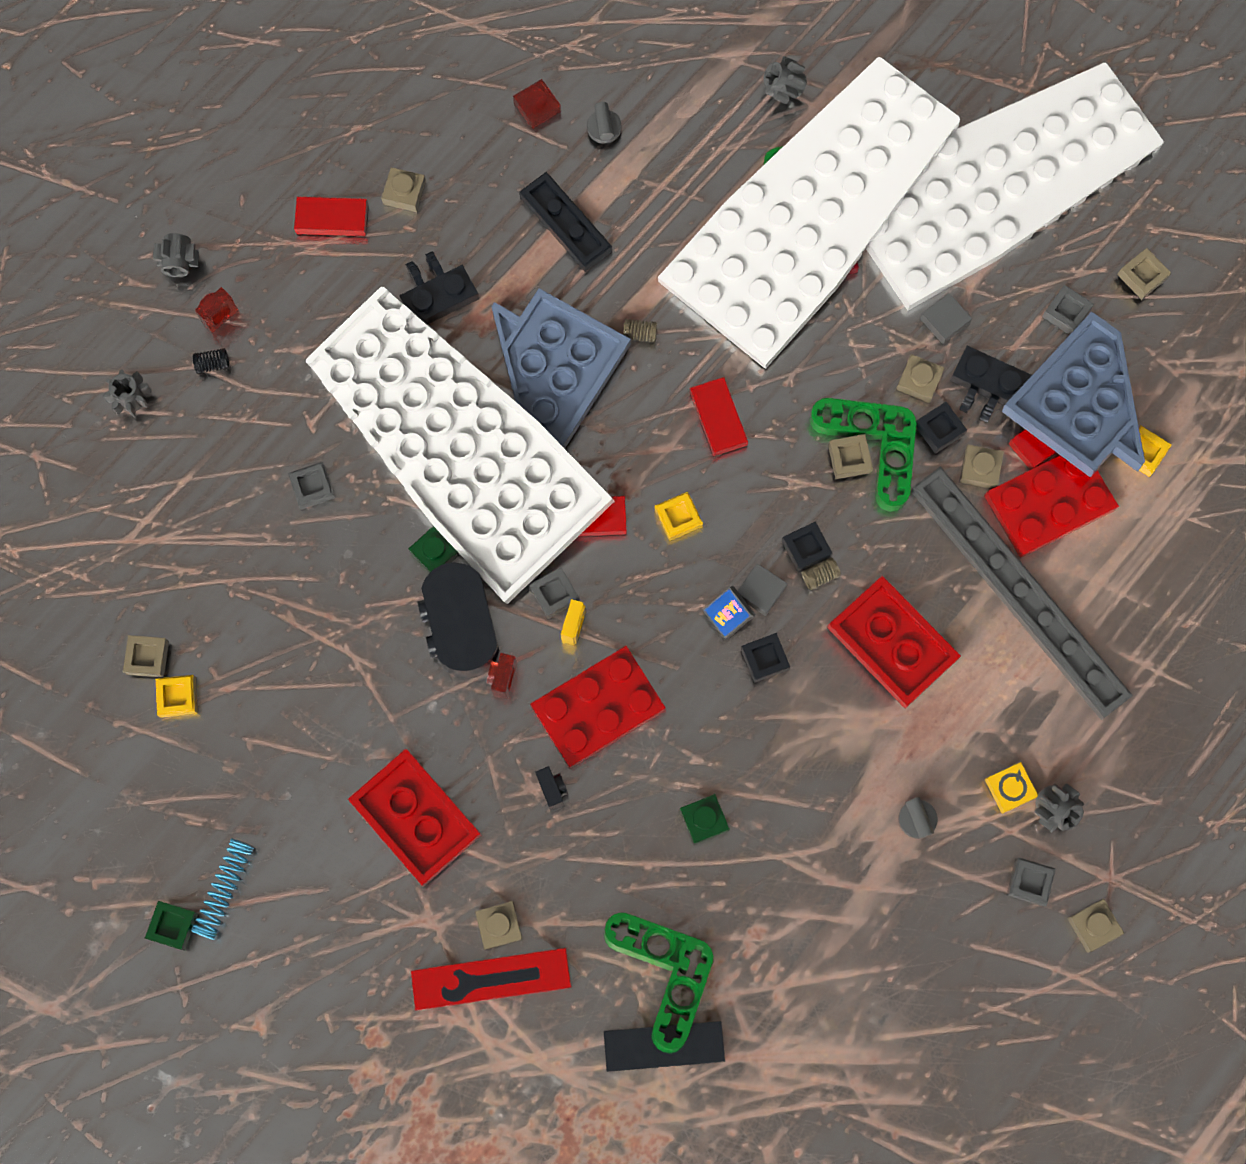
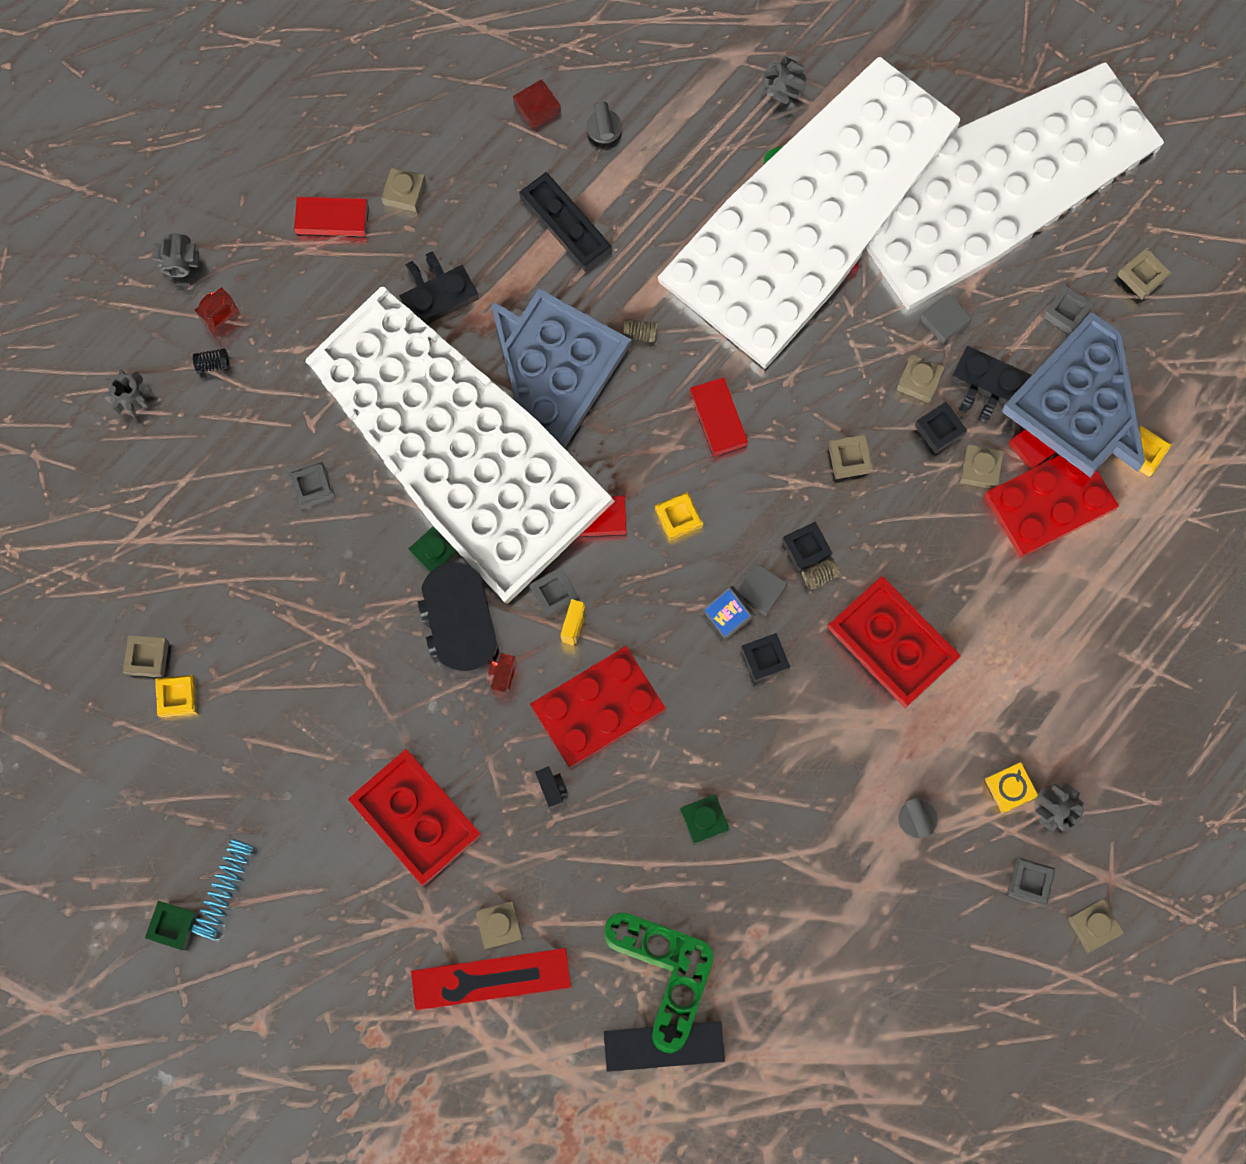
green beam [810,398,916,512] -> none
dark grey tile [911,466,1133,720] -> none

